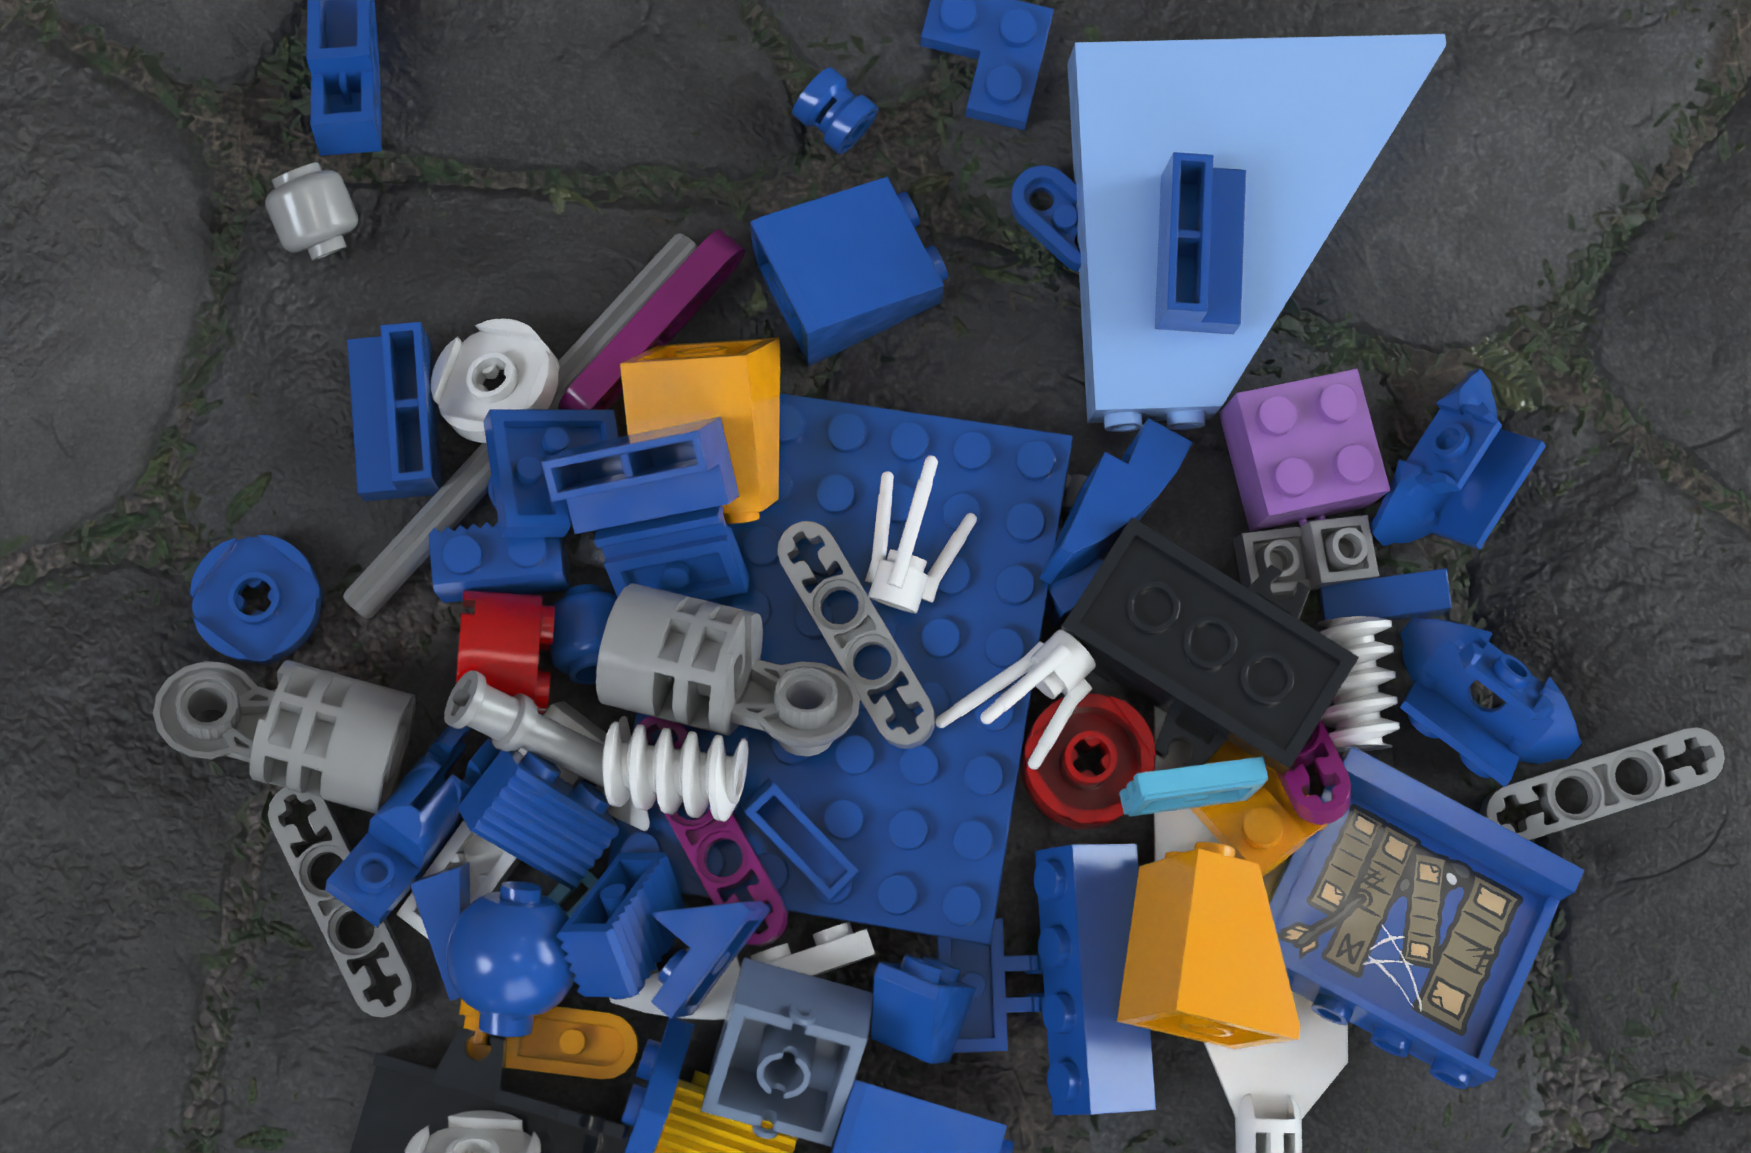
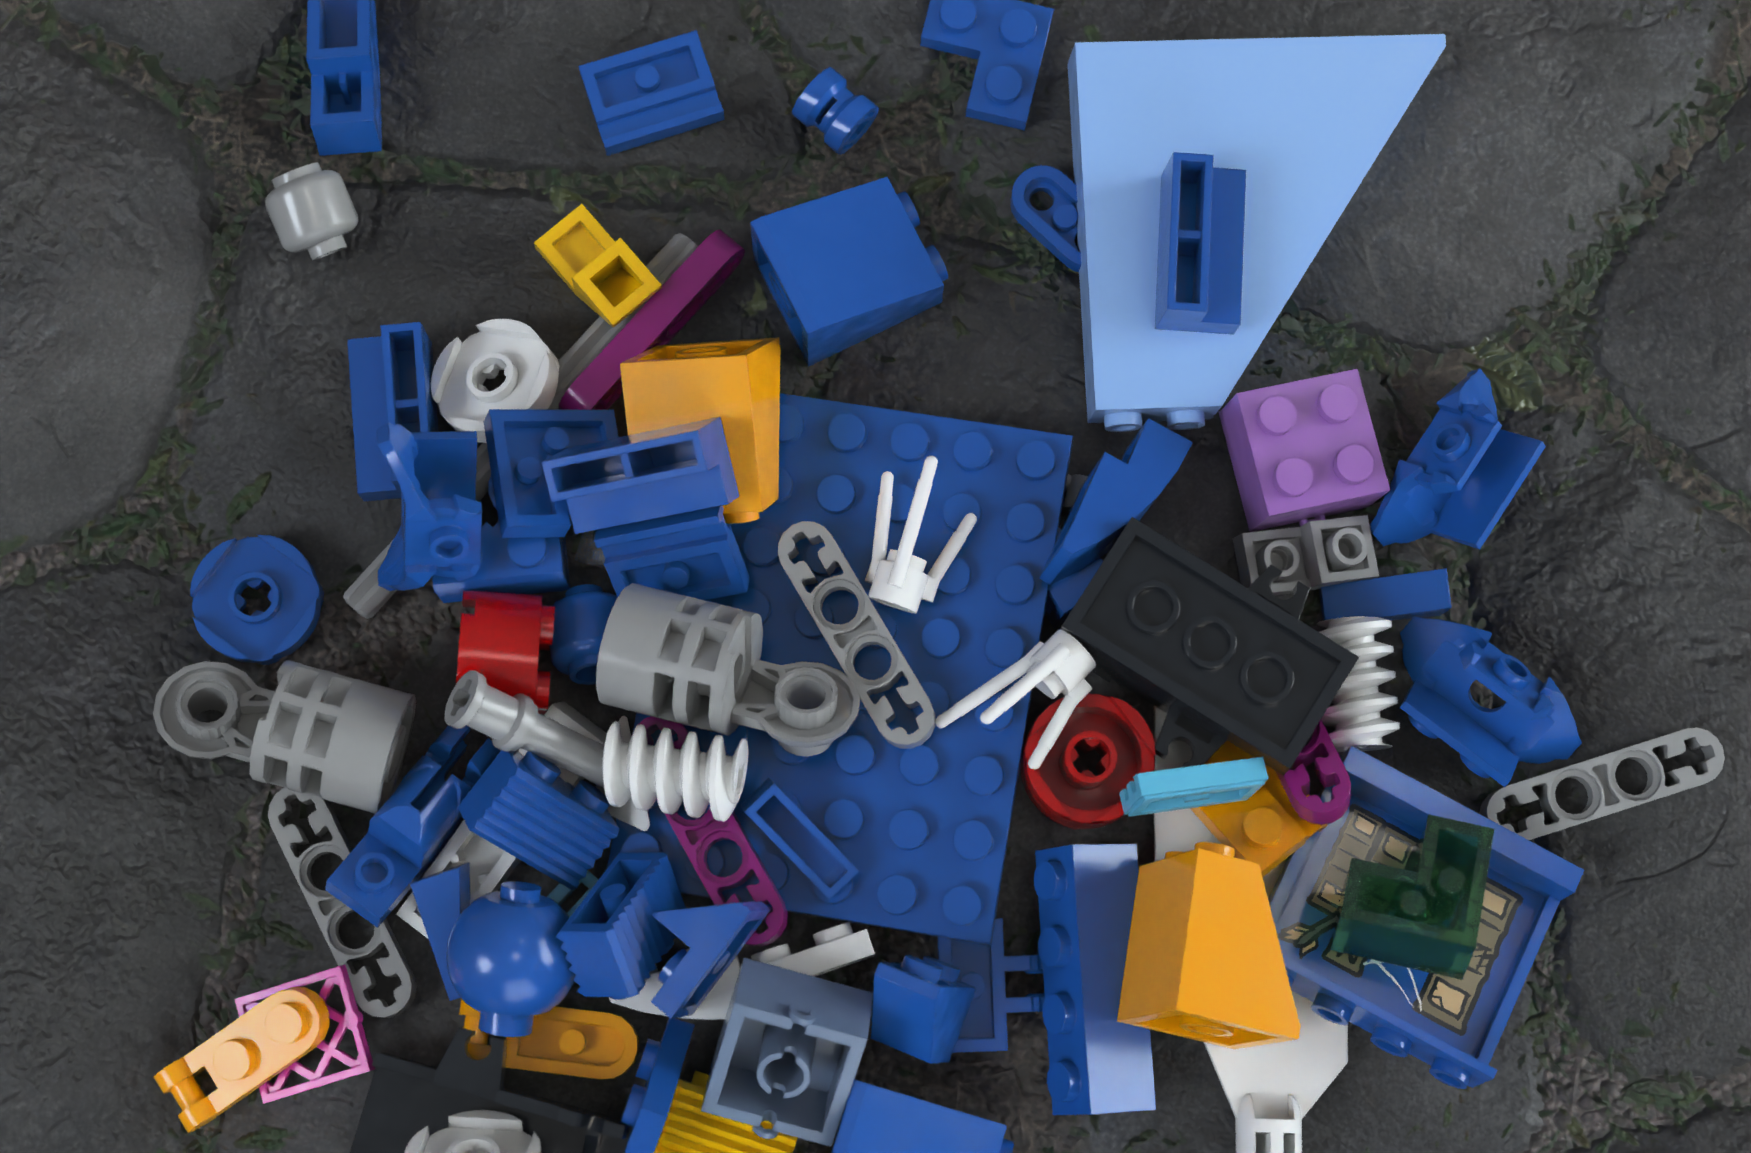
none -> light orange plate [154,987,330,1133]
none -> window [234,964,375,1104]
none -> blue piece [376,422,482,591]
none -> yellow slope [534,204,662,328]
none -> blue plate [578,30,725,156]
none -> brick [1331,814,1495,980]

